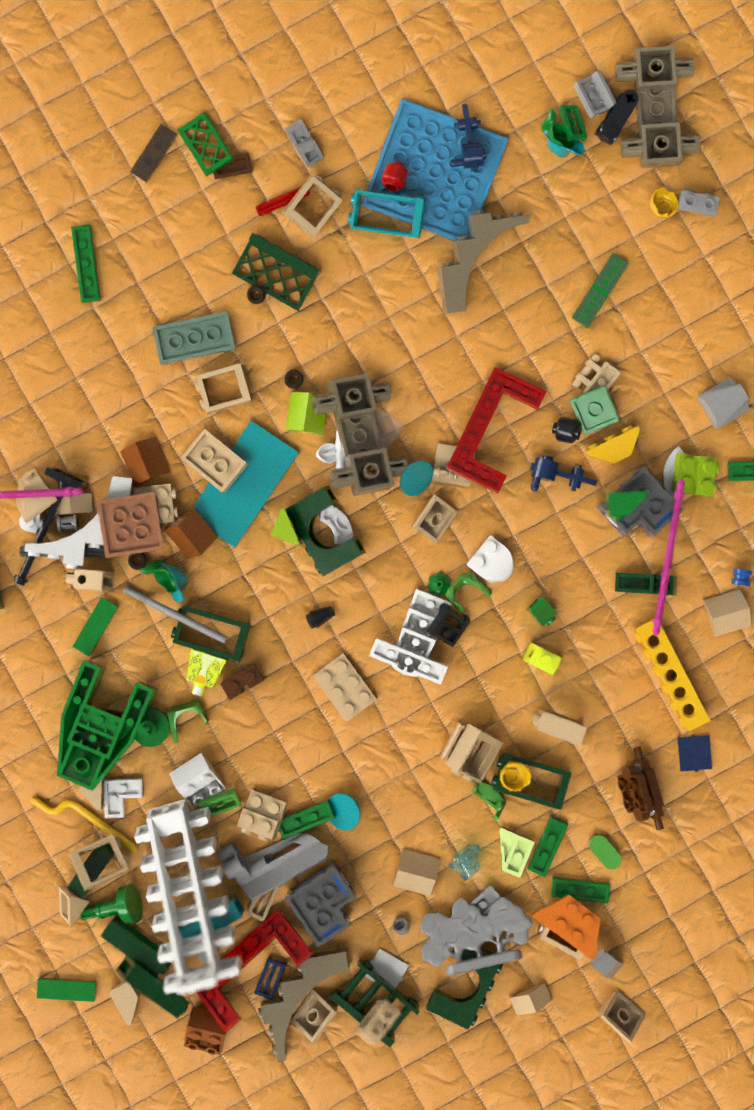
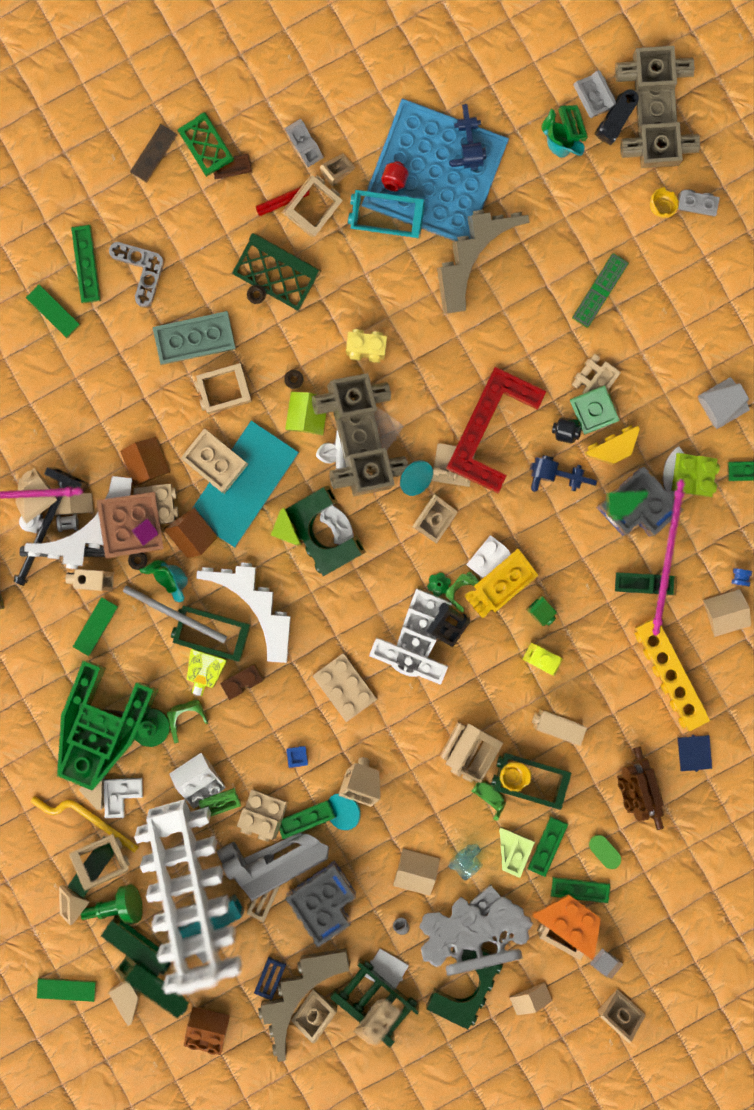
red plate [195,909,313,1032] -> none
black cone [305,606,335,629] -> none
none -> green tile [26,285,80,339]
none -> light grey beam [109,242,164,308]
none -> magenta slope [131,518,158,546]
none -> white arch [196,563,291,663]
none -> blue plate [286,746,308,768]
none -> tan slope [320,153,356,187]
none -> tan torso [339,757,380,807]
none -> light yellow brick [346,329,387,363]
none -> yellow tile [464,549,539,618]

